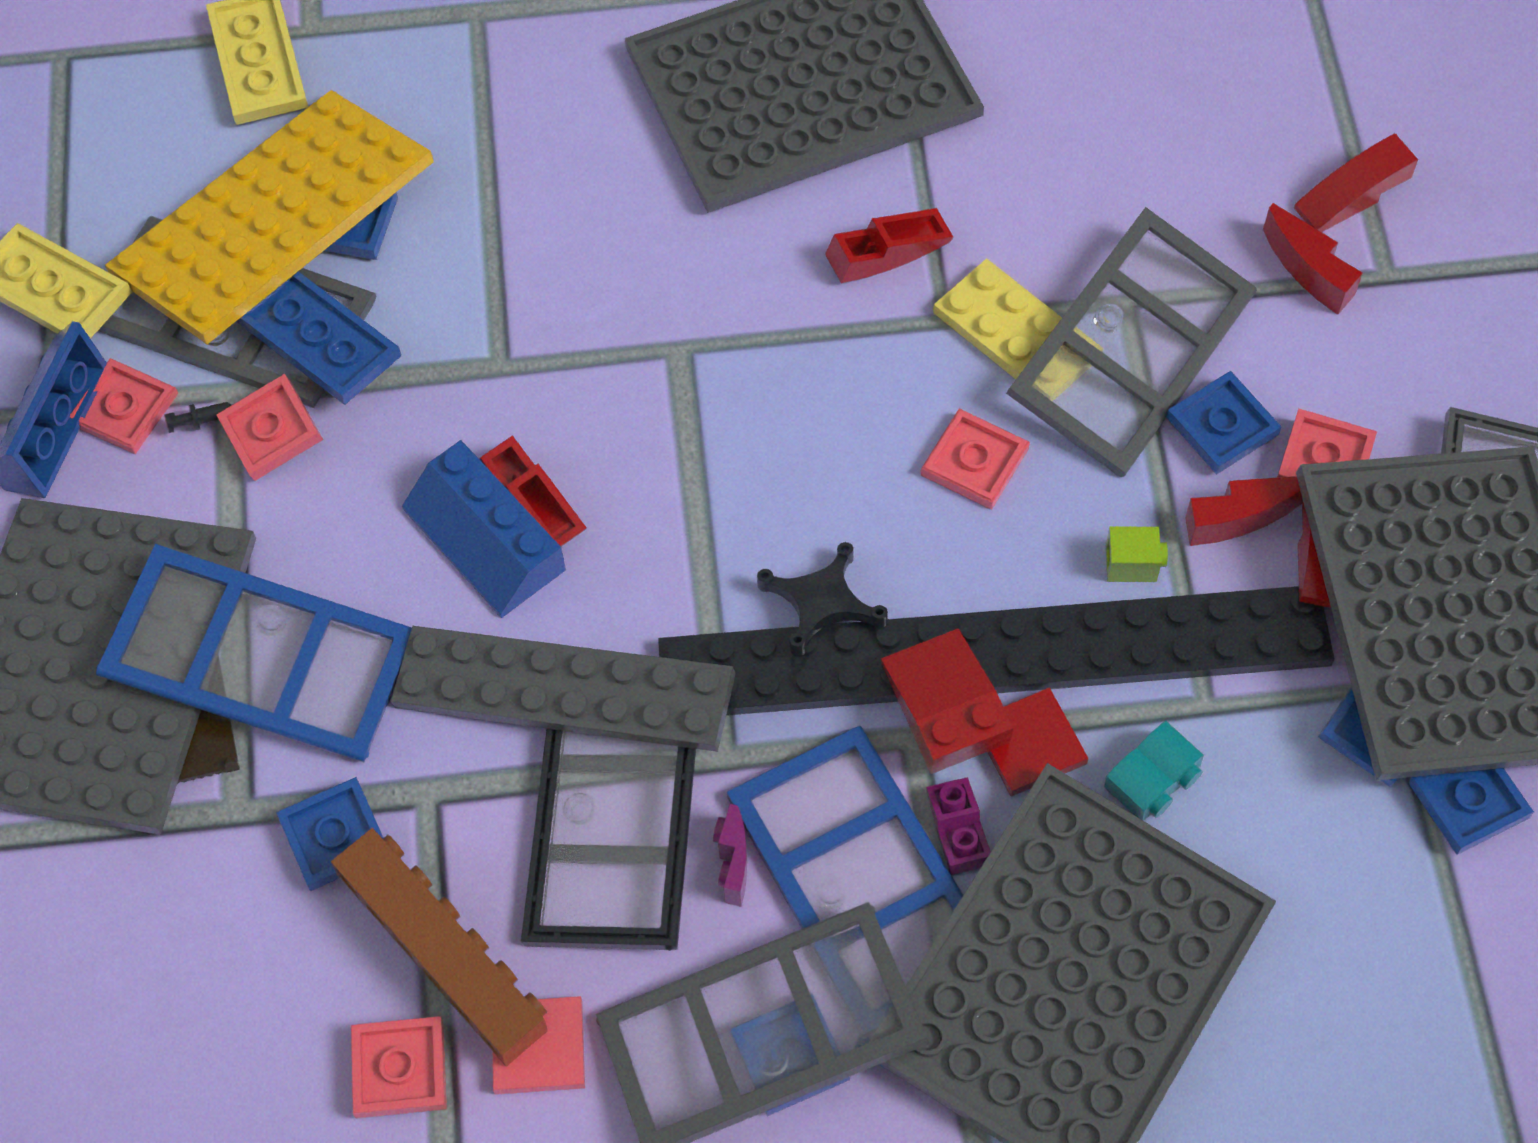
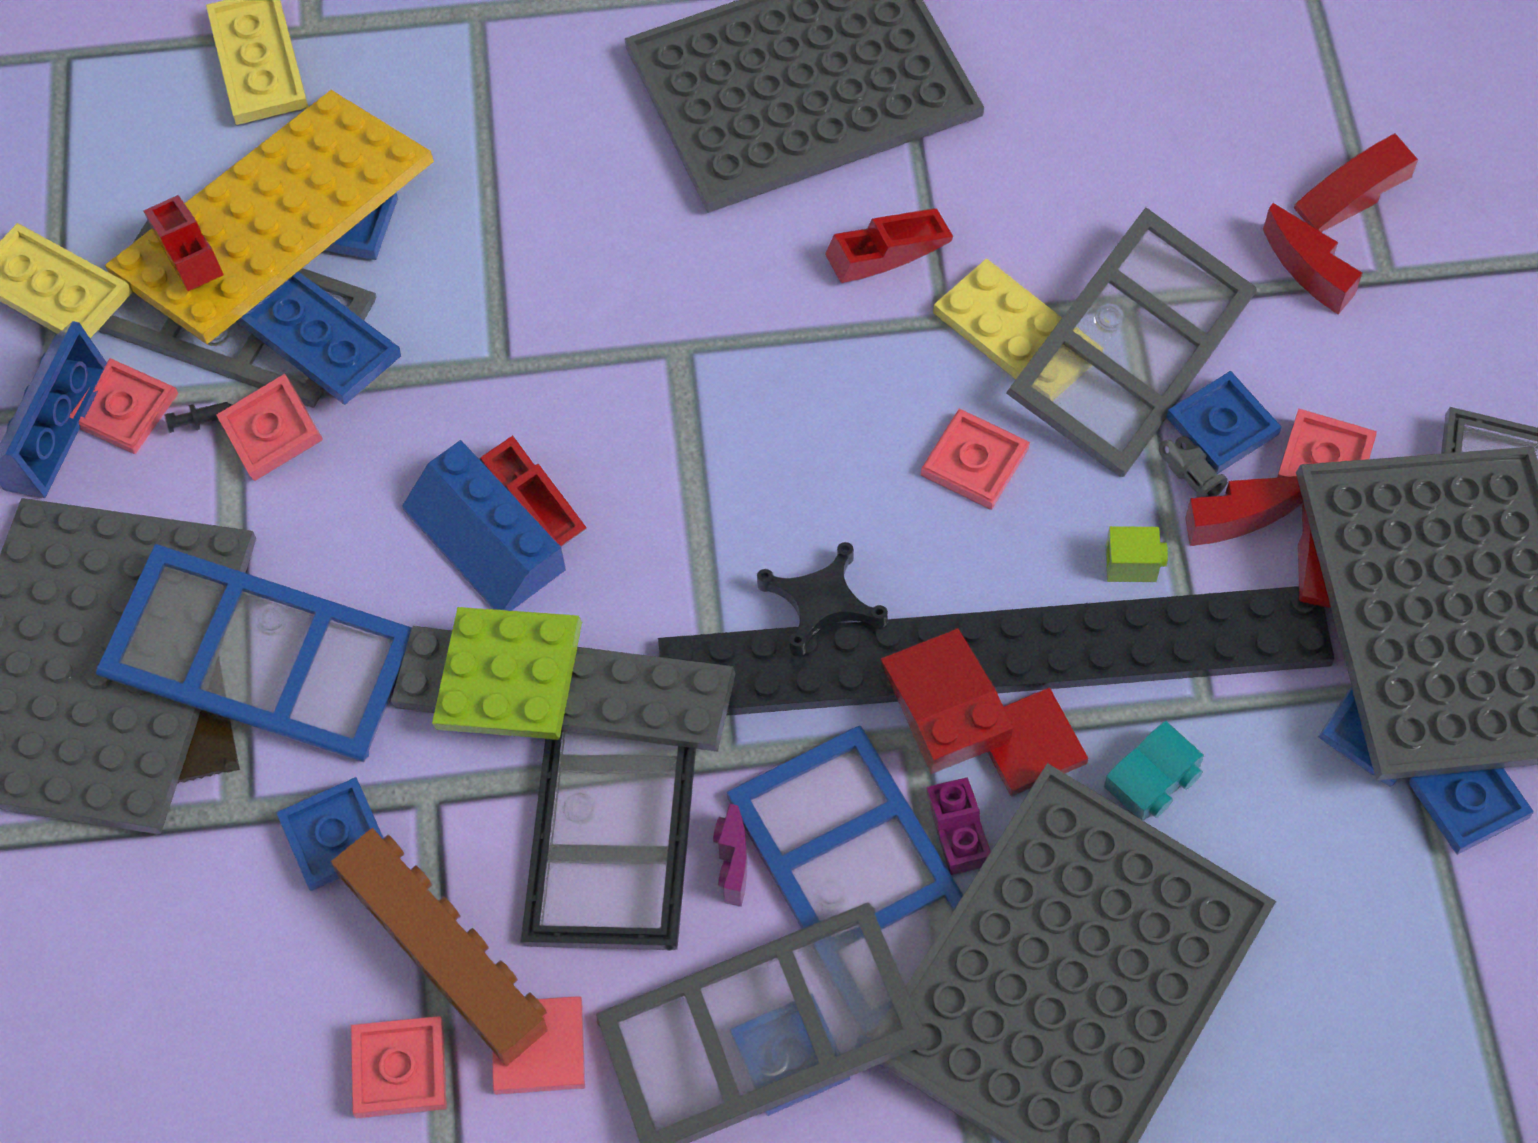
none -> red slope [143,195,224,291]
none -> lime plate [432,607,582,740]
none -> dark grey piece [1159,436,1228,498]

